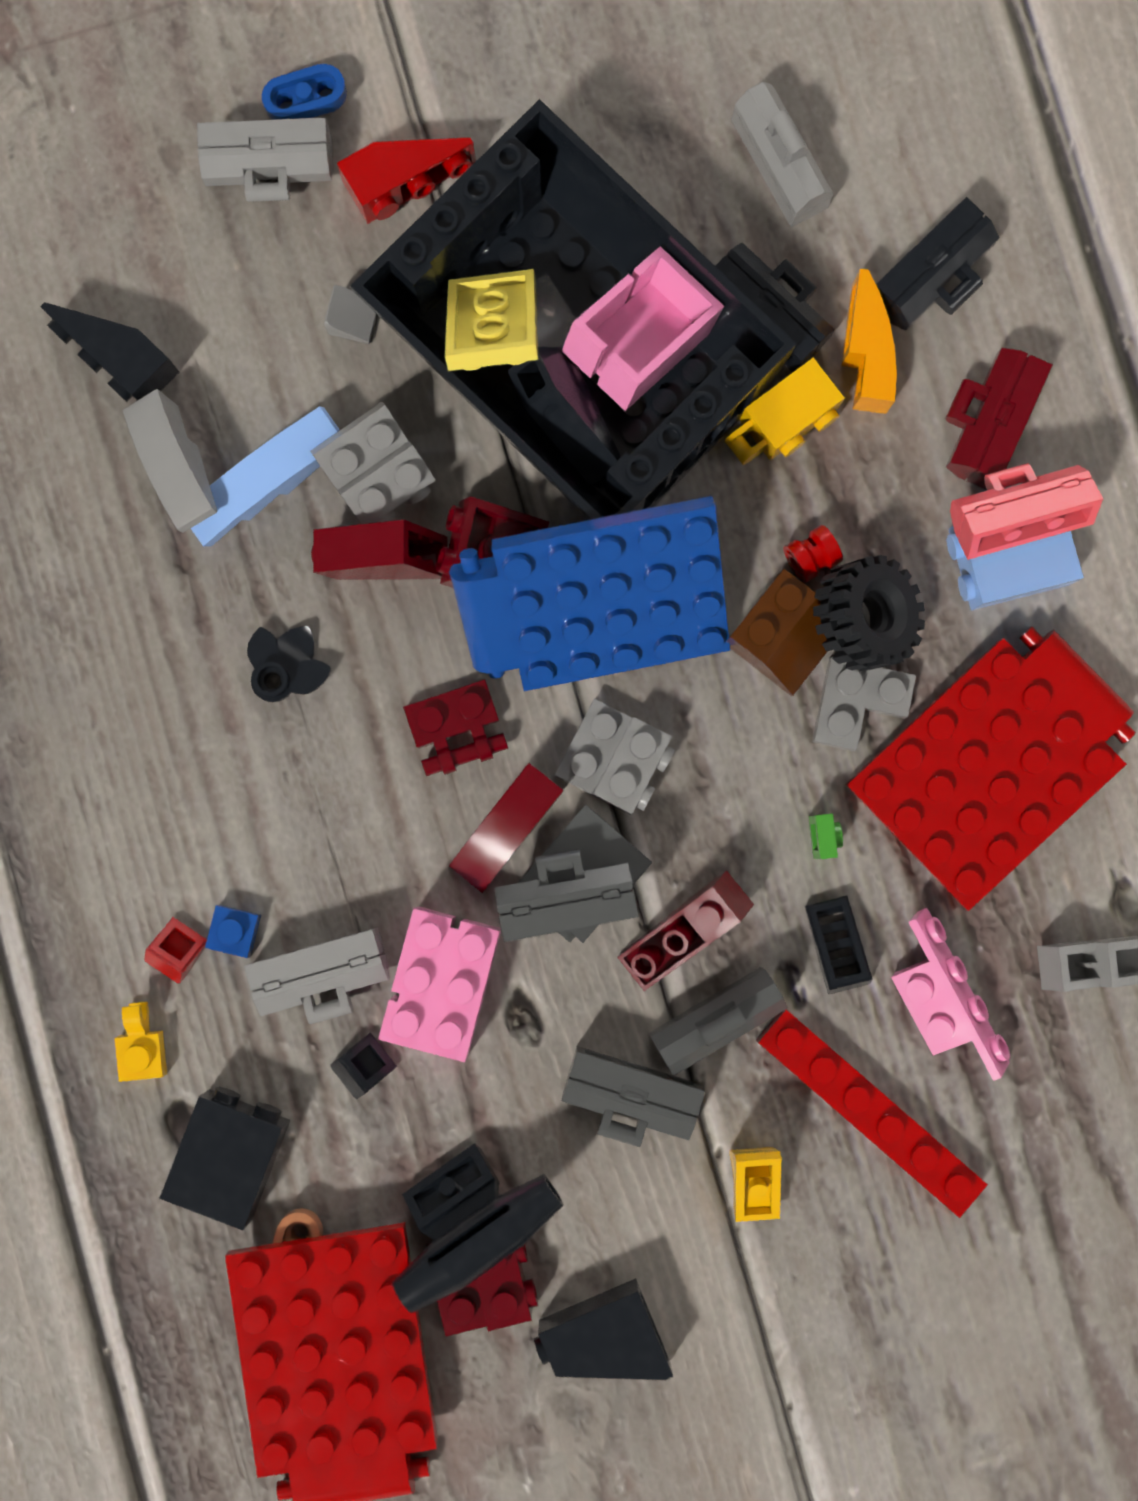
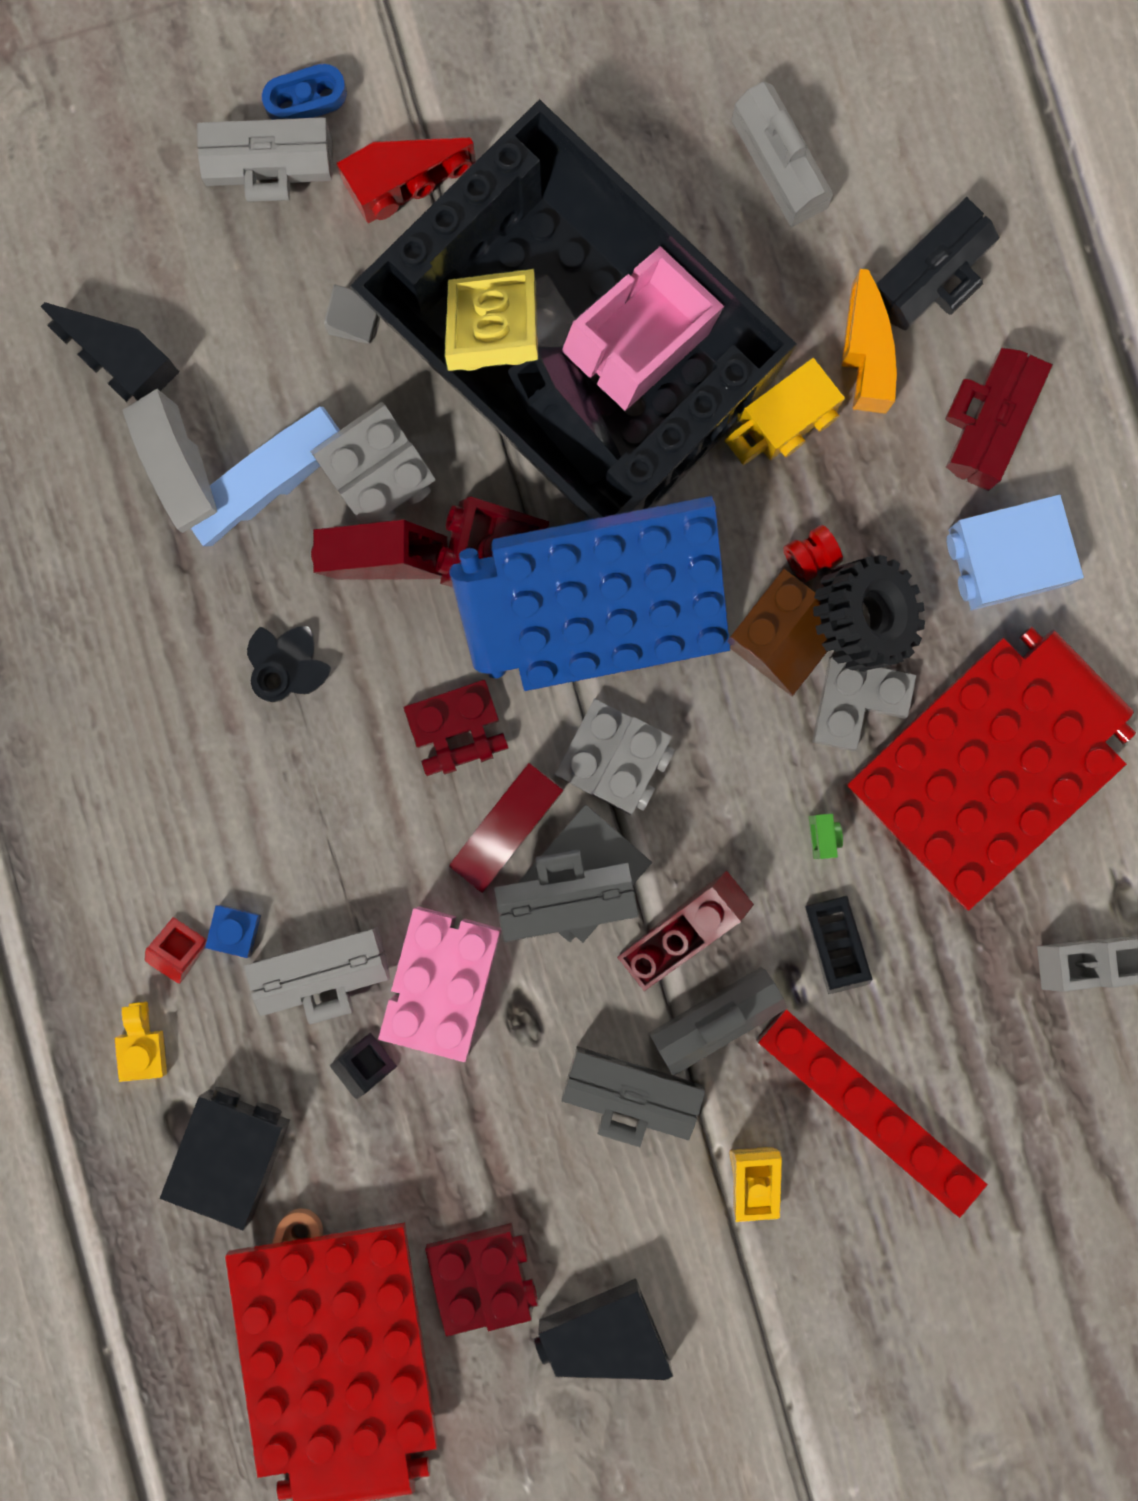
black plate [392,1143,564,1313] -> none
black piece [715,242,835,373] -> none
bright pink bracket [891,908,1010,1081] -> none
coral piece [950,463,1103,560] -> none

